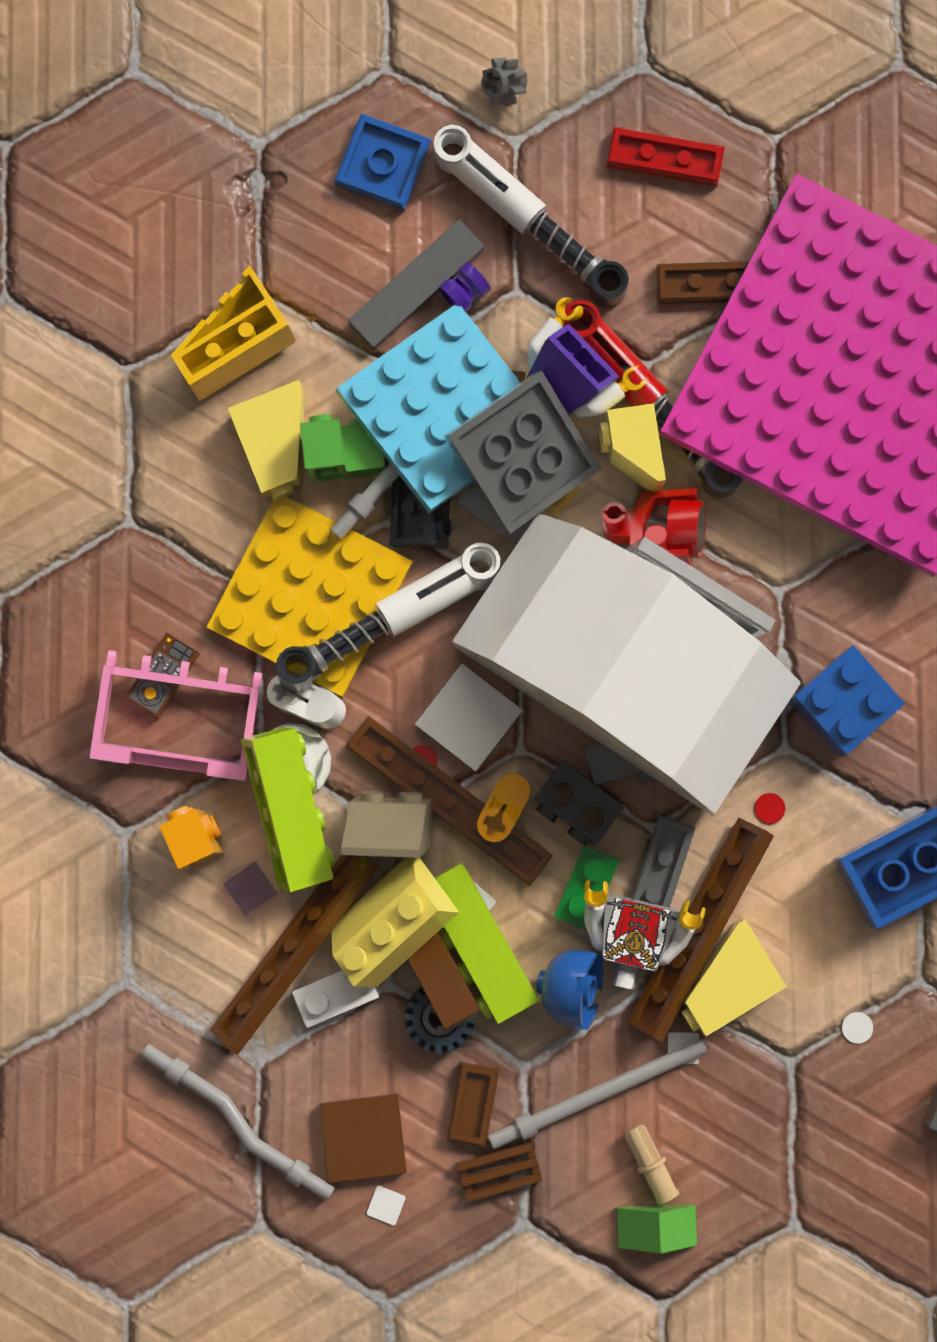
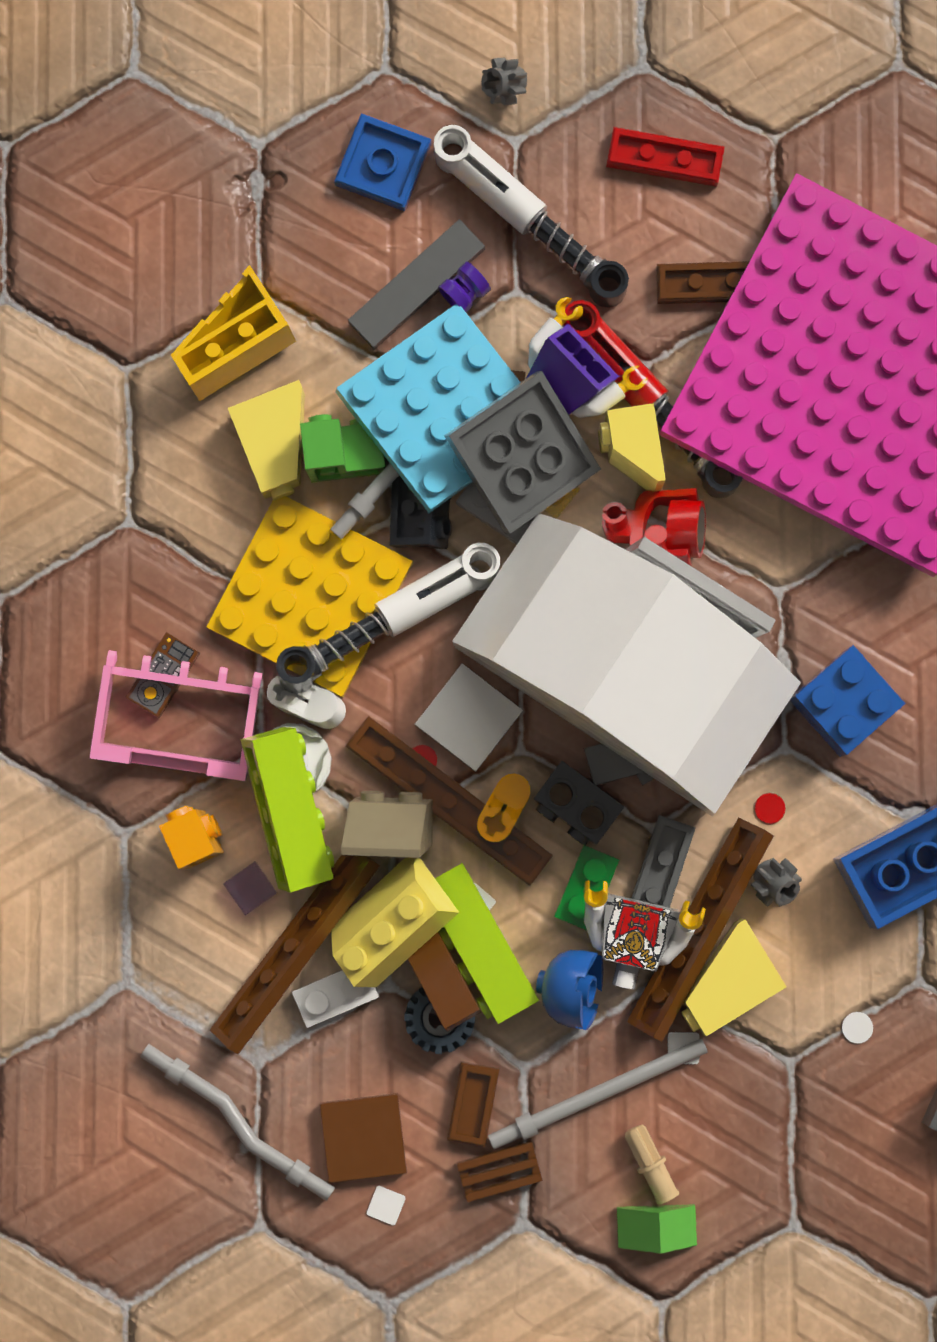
none -> dark grey gear [751,858,802,907]

